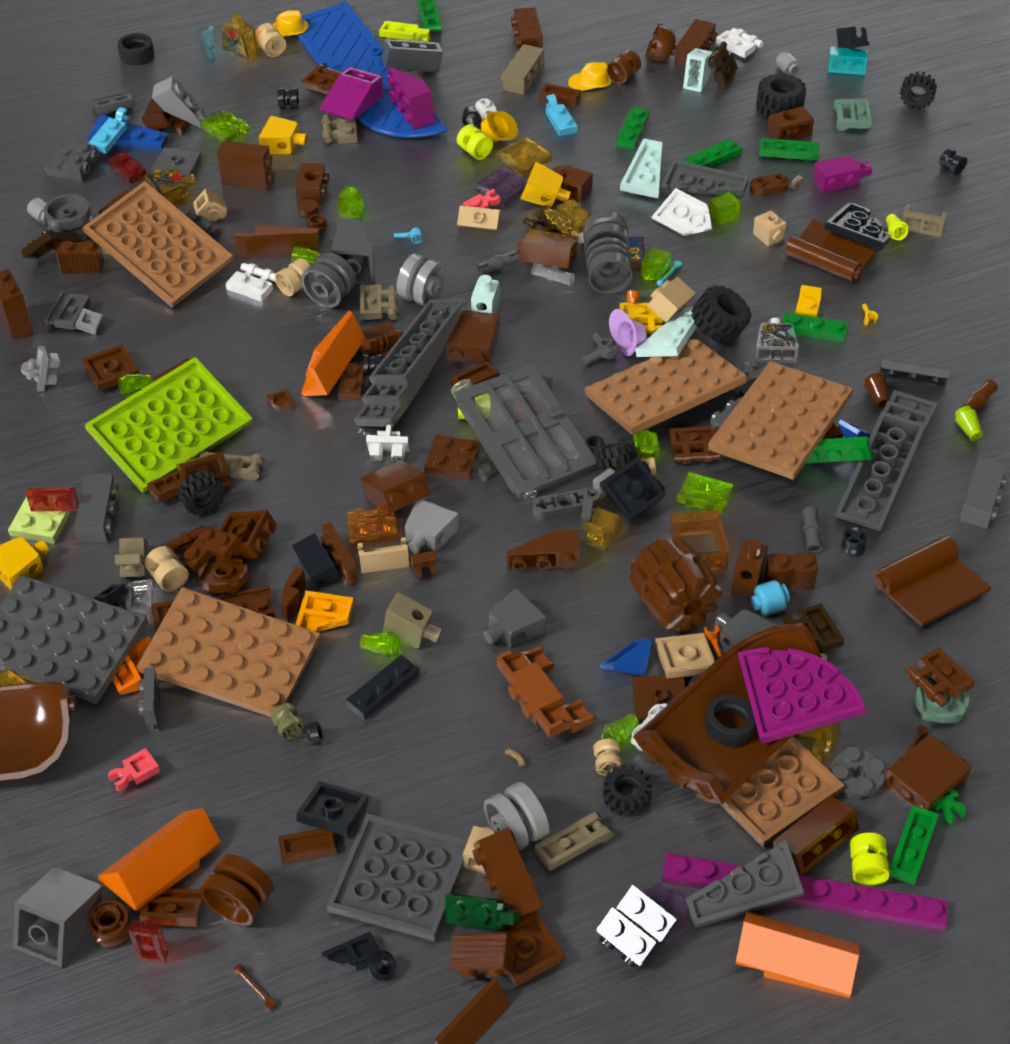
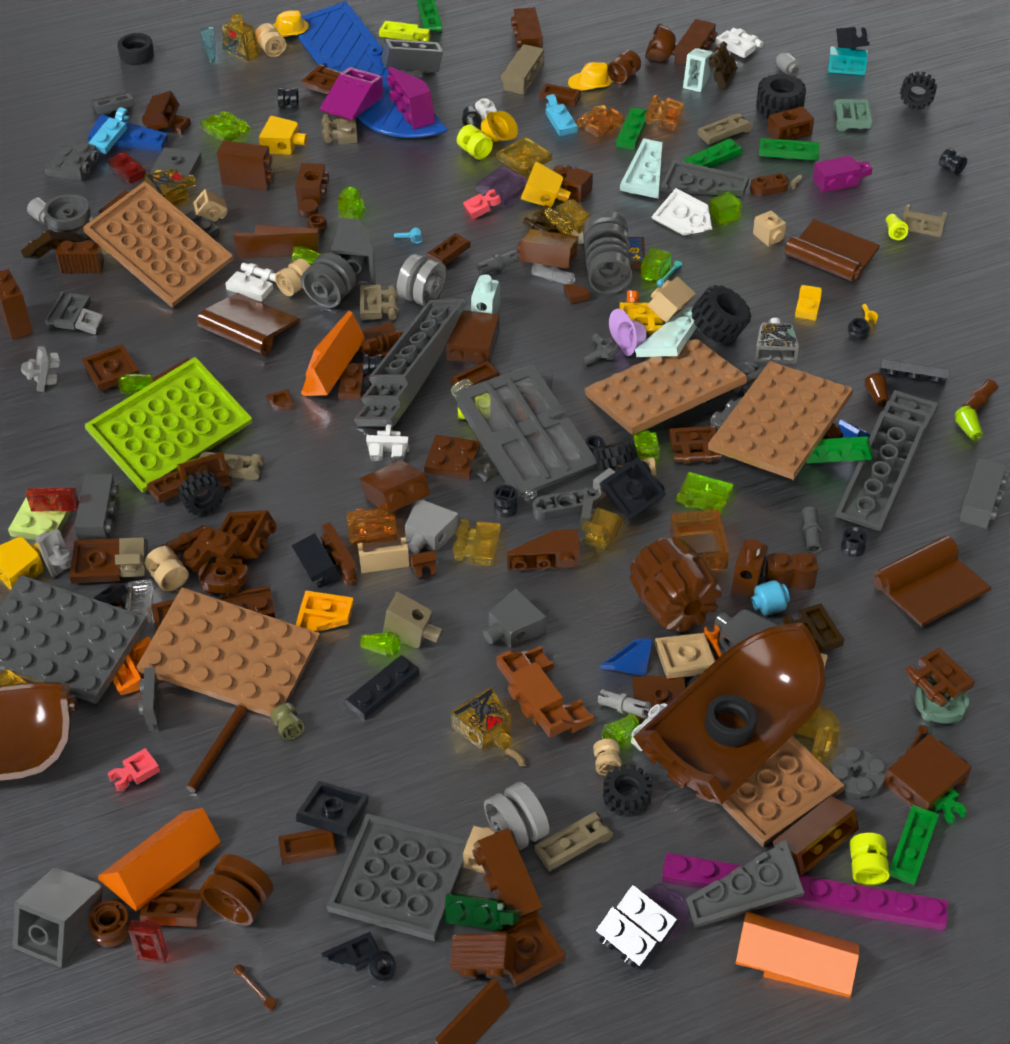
light grey slope [152,76,207,129] -> none
reddish brown slope [281,566,306,622] -> none
black hinge [302,721,323,744] -> none
tan plate [457,206,500,232] -> none
magenta plate [738,647,867,744] -> none
green plate [782,312,848,343] -> none
black plate [825,202,891,250] -> none
none -> light grey hips [36,529,72,578]
none -> reddish brown plate [70,538,121,583]
none -> reddish brown bar [186,705,247,792]
none -> reddish brown door [197,293,300,355]
none -> reddish brown plate [427,233,471,266]
none -> clear yellow torso [451,687,512,750]
none -> clear yellow plate [453,519,501,566]
none -> black wheel [494,484,517,518]
none -> reddish brown tile [564,284,591,304]
none -> clear orange plate [575,105,625,138]
none -> light grey pin [598,689,651,719]
none -> clear orange plate [645,95,684,132]
none -> dark tan plate [698,113,753,145]
none -> black plate [848,318,870,338]

